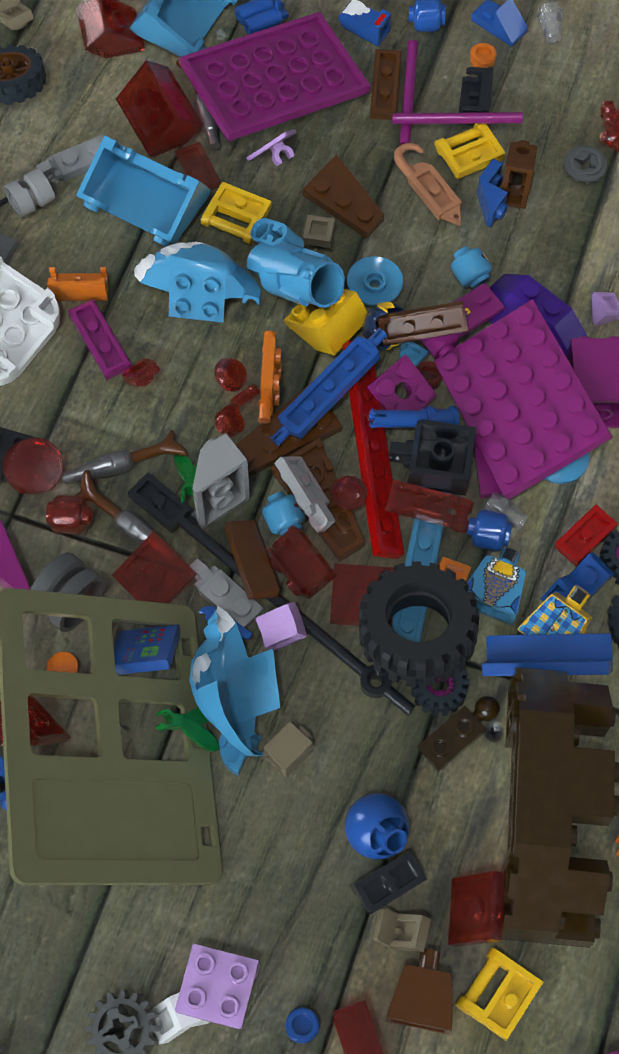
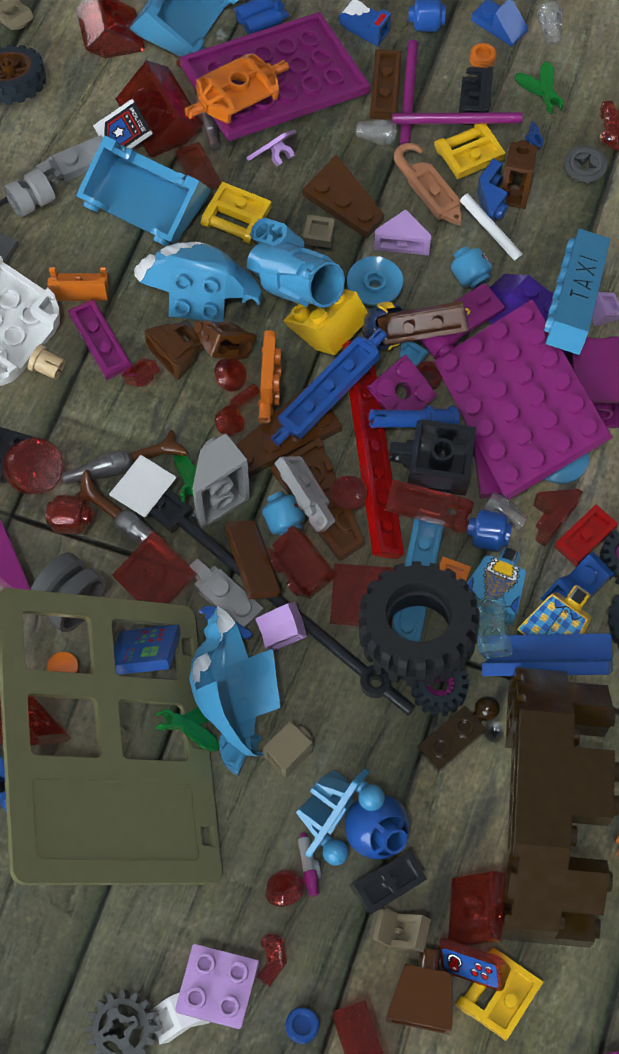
none -> tan bush [27,344,66,380]
none -> sticker [93,99,153,149]
none -> white sticker [109,455,177,517]
none -> reddish brown piece [145,320,204,380]
none -> orange plate [185,54,289,124]
none -> reddish brown piece [194,321,257,359]
none -> clear red arm [257,933,287,987]
none -> clear red hat [265,870,305,907]
none -> dark azure piece [296,768,385,866]
none -> piece [298,832,321,897]
none -> clear cone [356,119,397,146]
none -> lavender slope [374,209,431,255]
none -> slope [439,938,511,991]
none -> white bar [460,193,523,262]
none -> clear light blue leg [477,596,513,659]
none -> green piece [514,62,564,115]
none -> blue piece [525,121,544,155]
none -> clear red slope [533,489,583,547]
none -> dark azure brick [543,229,611,355]

